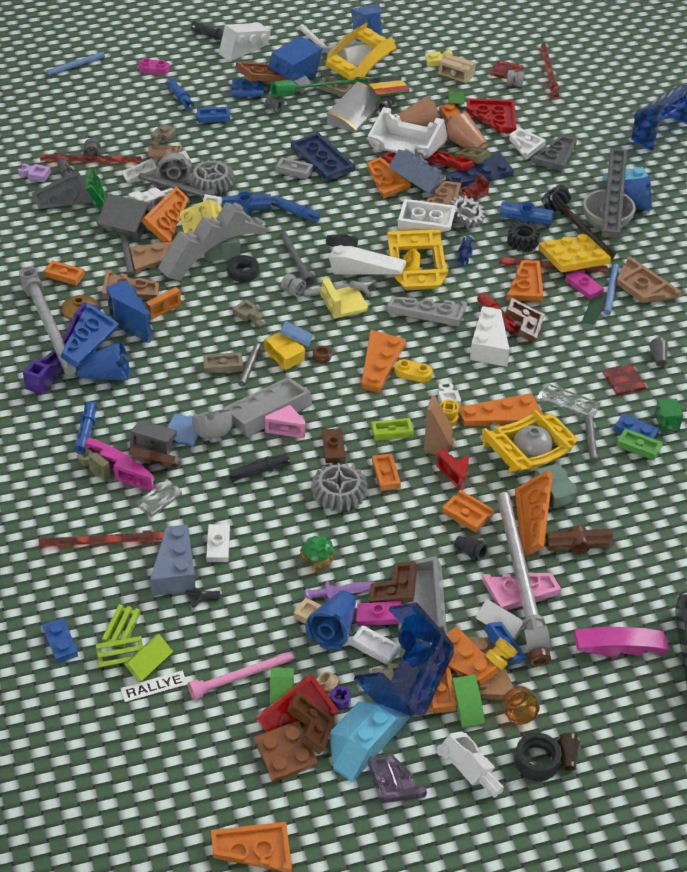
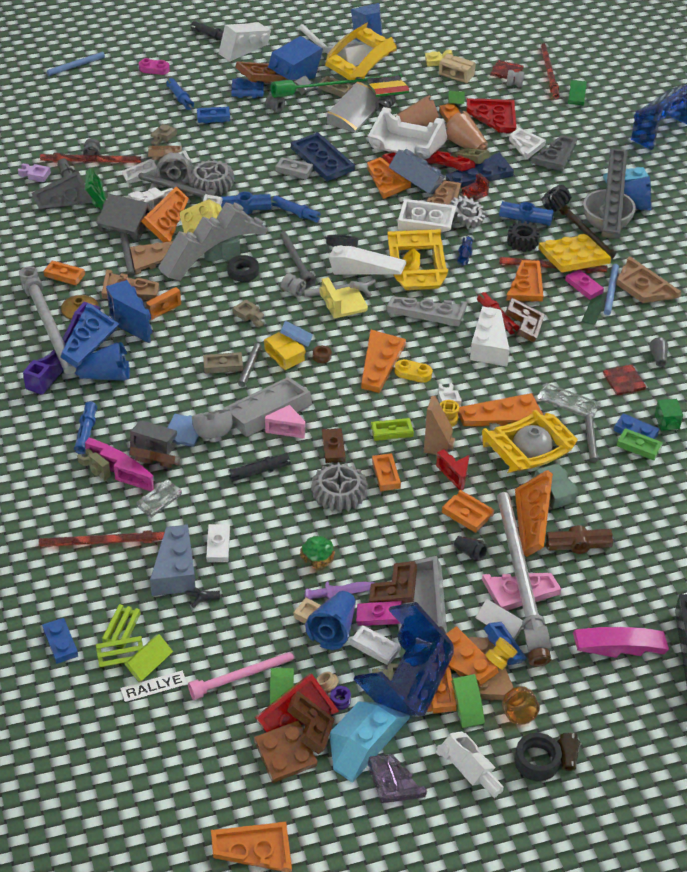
none -> green slope [568,80,587,106]

